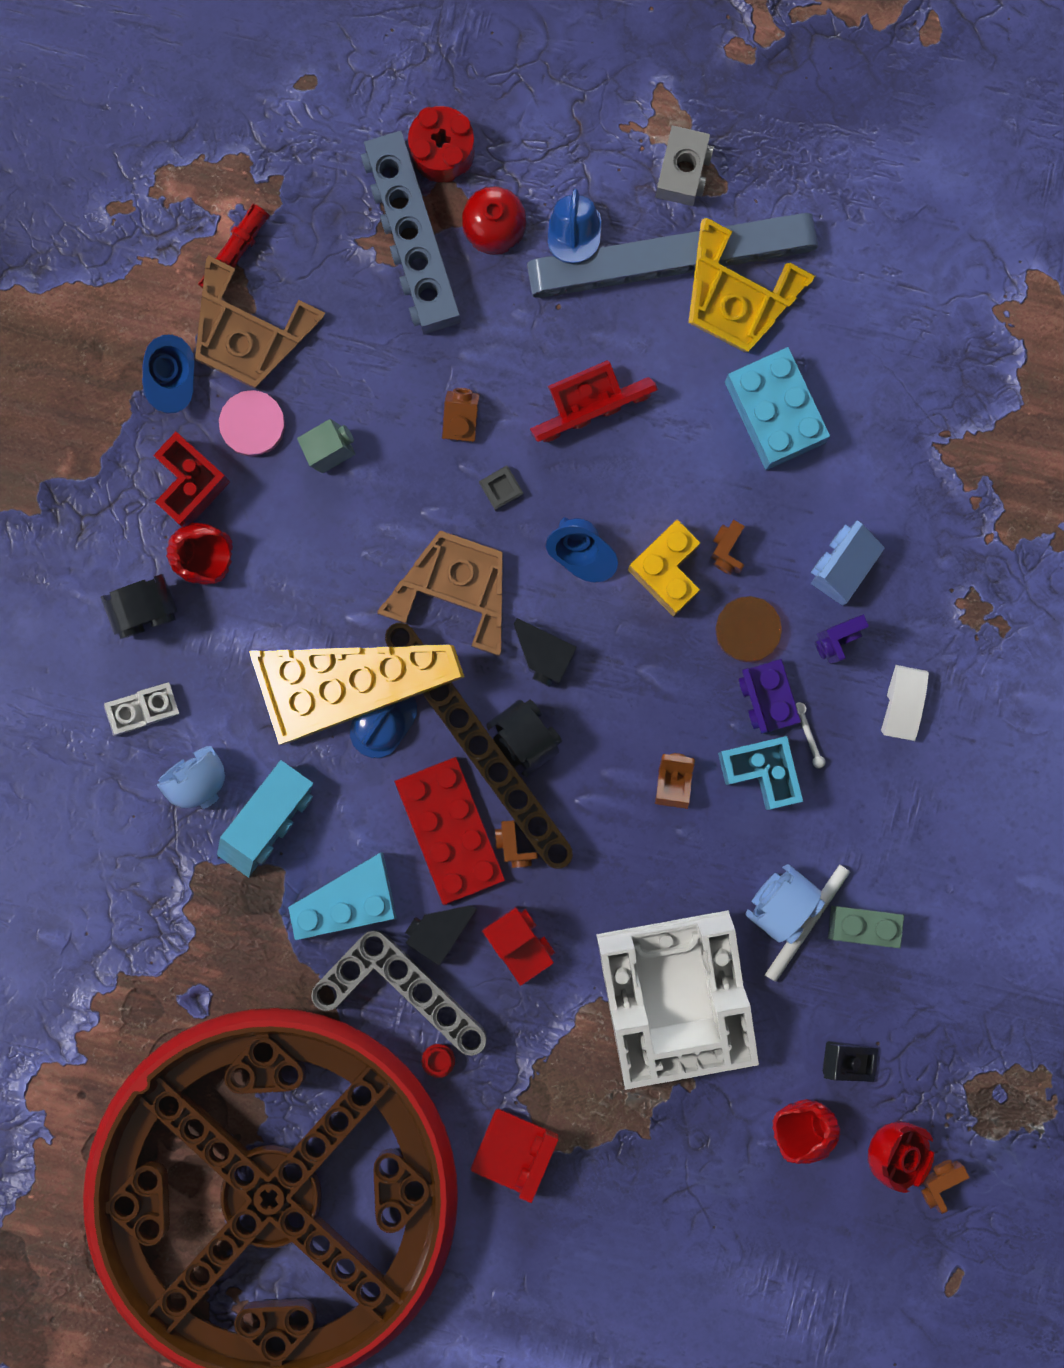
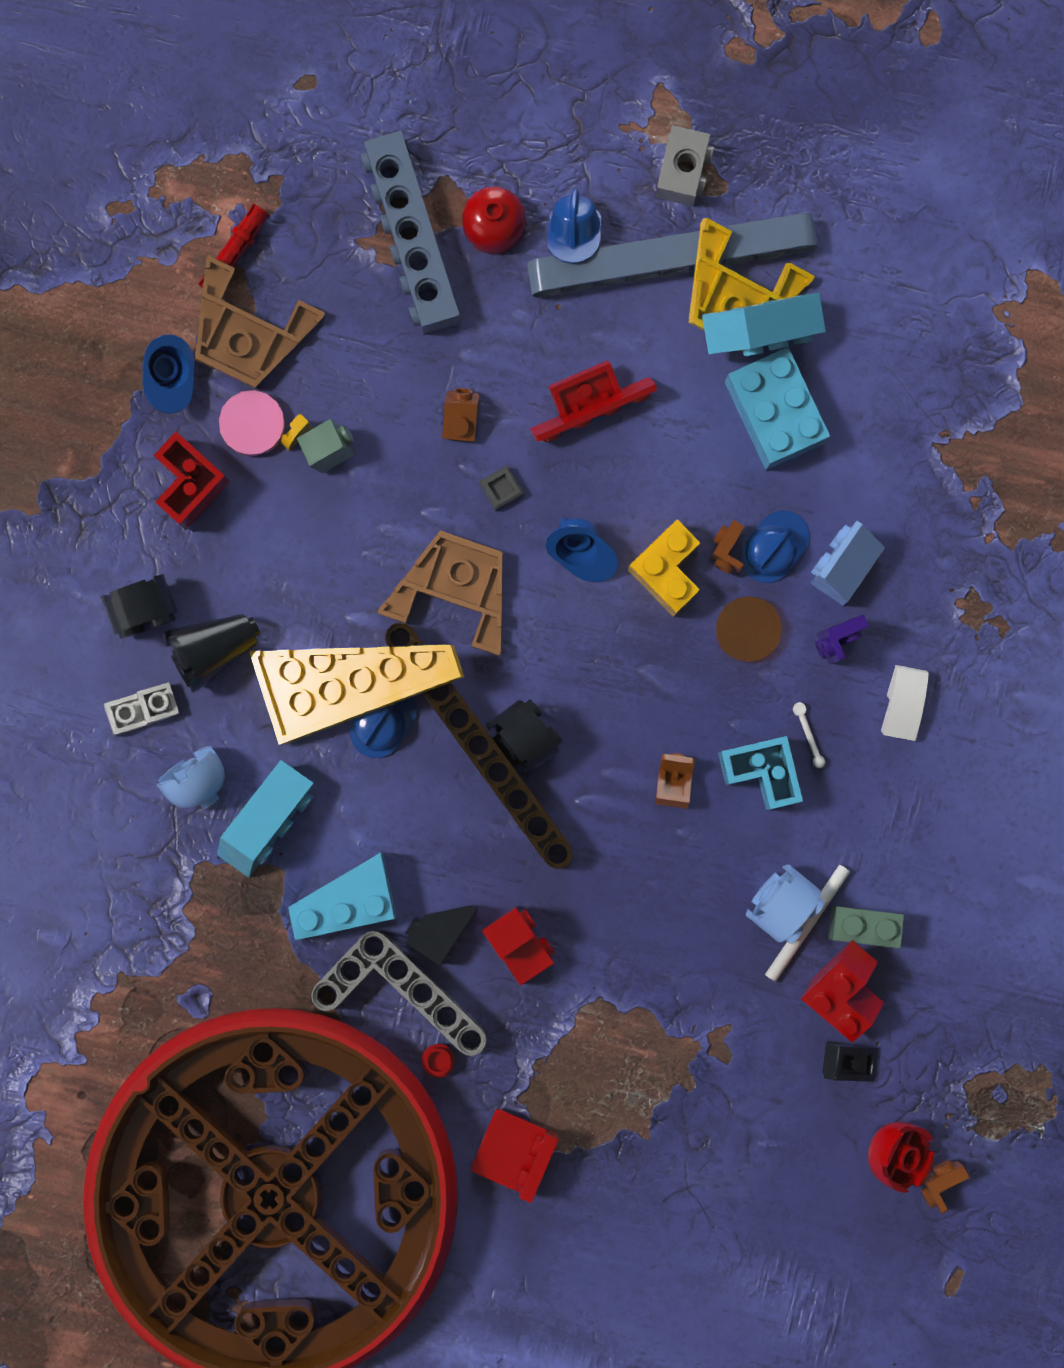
red hair [166,523,233,585] -> none
red plate [394,757,505,905] -> none
red brick [408,106,475,183] -> none
dark orange bracket [495,820,538,868] -> none
black slope [514,618,577,687] -> none
white slope [596,910,759,1090] -> none
dark purple bracket [738,659,801,734] -> none
red hair [772,1099,840,1164] -> none
none -> black cone [163,614,260,693]
none -> yellow tile [281,414,312,451]
none -> medium azure wedge [702,292,826,356]
none -> blue piece [741,510,810,583]
none -> red brick [801,940,884,1043]

